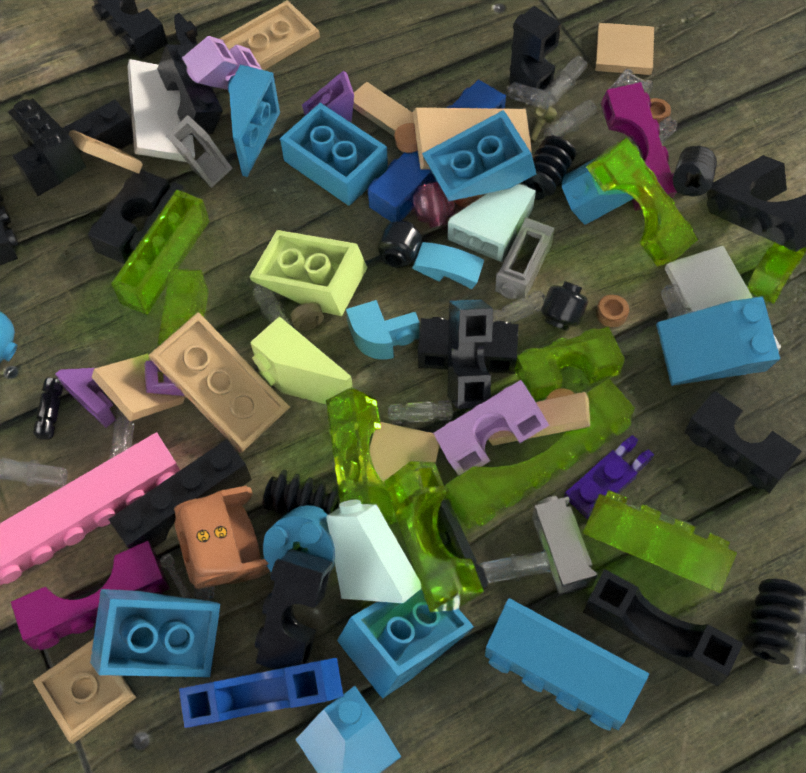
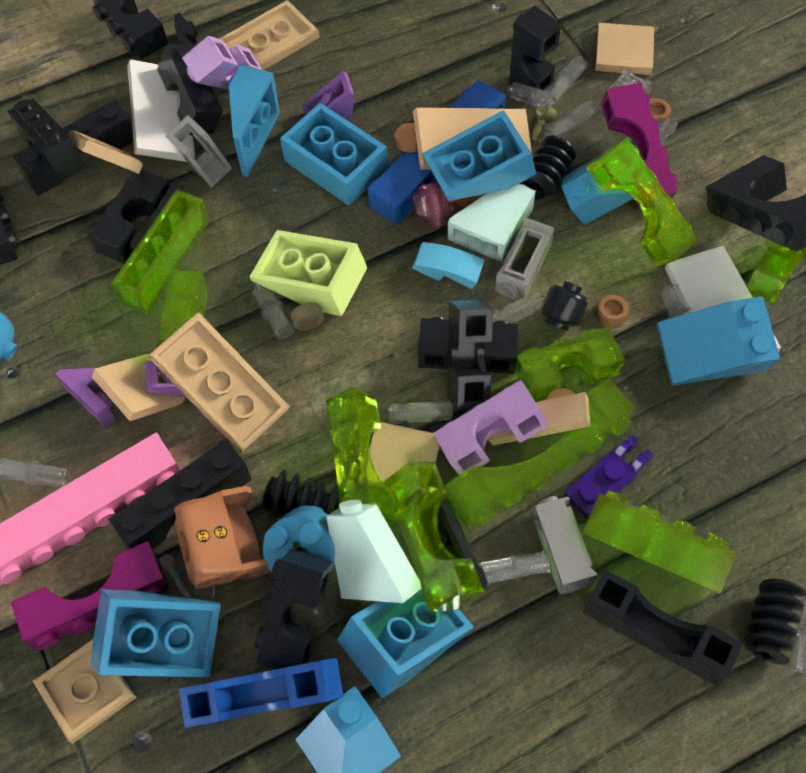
black axle [33,377,63,440] -> none
clear axle [109,407,135,460] -> none
yellowish green slope [250,316,355,411] -> none
medium azure brick [346,300,420,359] -> none
tan tile [353,82,414,136] -> none
black head [378,221,422,268] -> none
dark azure slope [484,598,649,730] -> none
black piece [673,145,717,197] -> none
black arch [684,391,802,493] -> none

